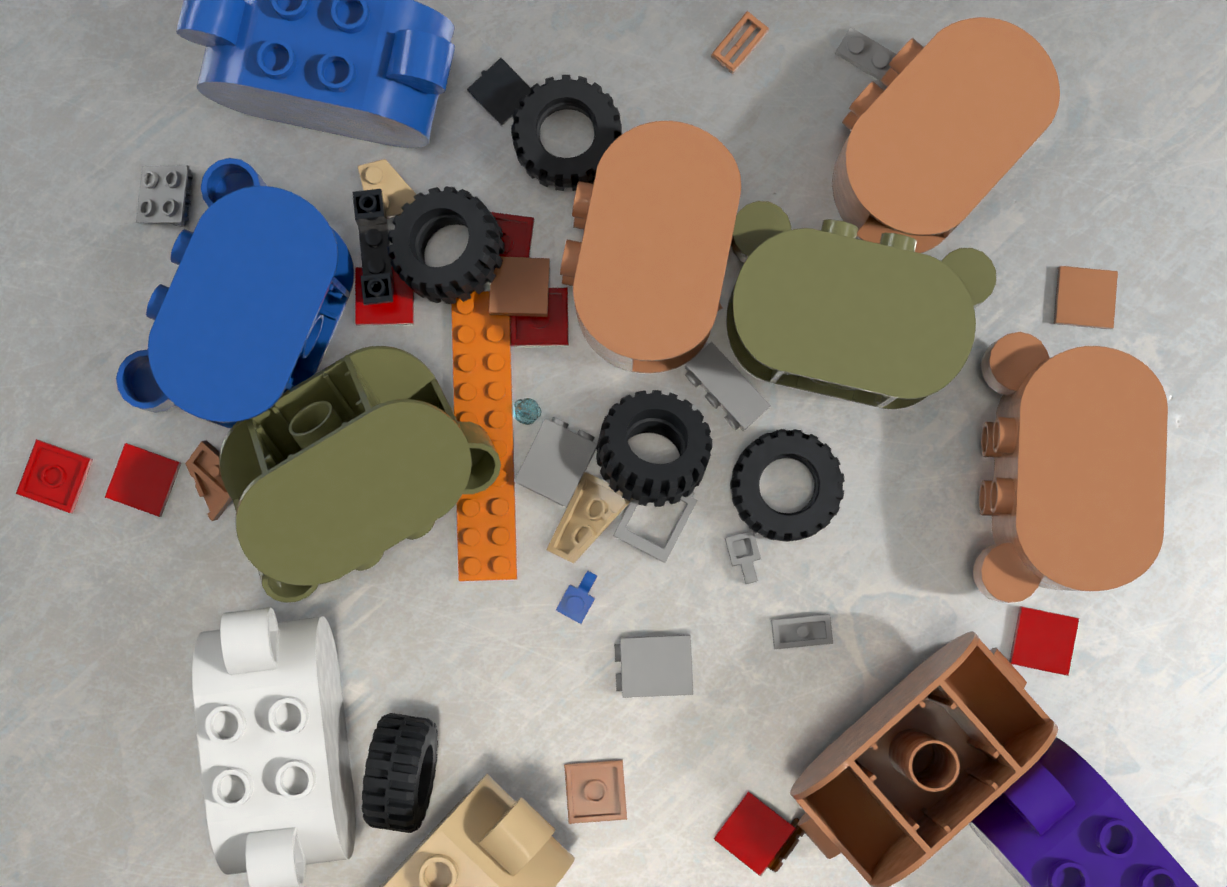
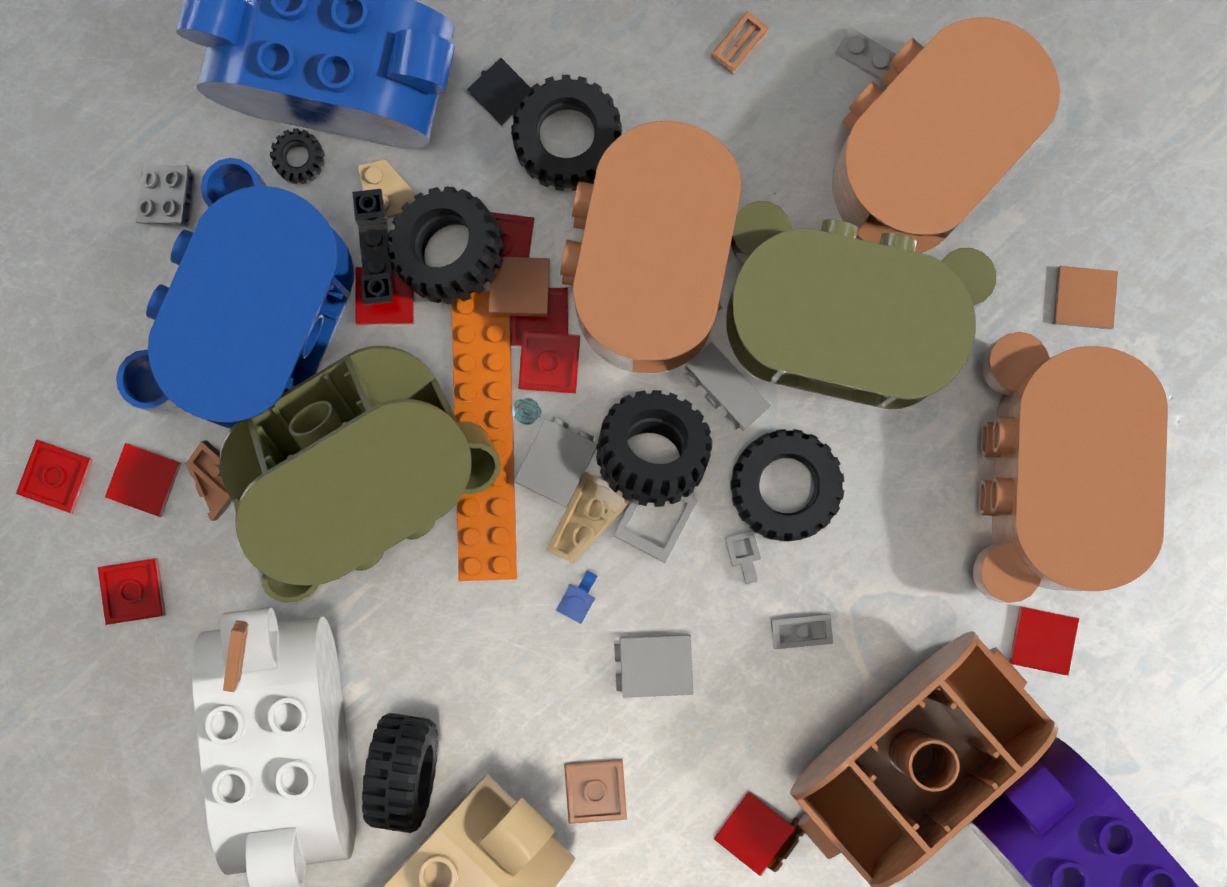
none -> red tile [97,558,166,625]
none -> nougat tile [223,620,249,692]
none -> black tyre [270,128,325,184]
none -> red tile [518,331,580,394]

